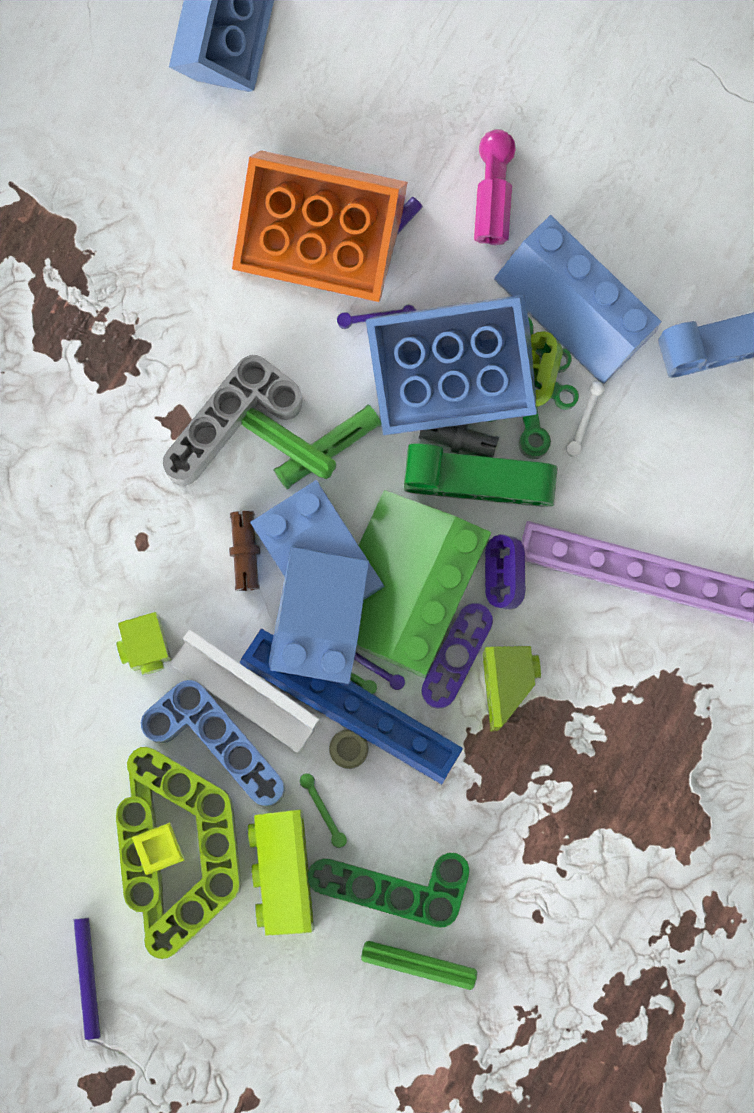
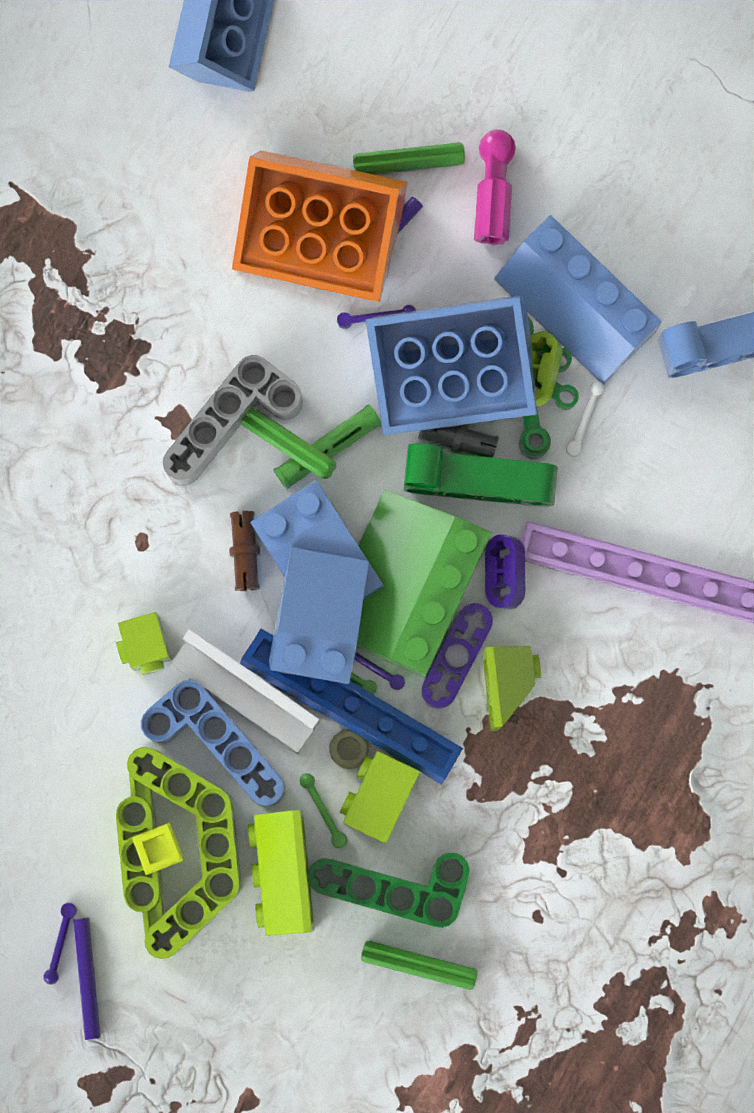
none -> dark purple hinge [43,903,77,985]
none -> lime brick [339,751,420,844]
none -> bright green axle [353,142,465,174]

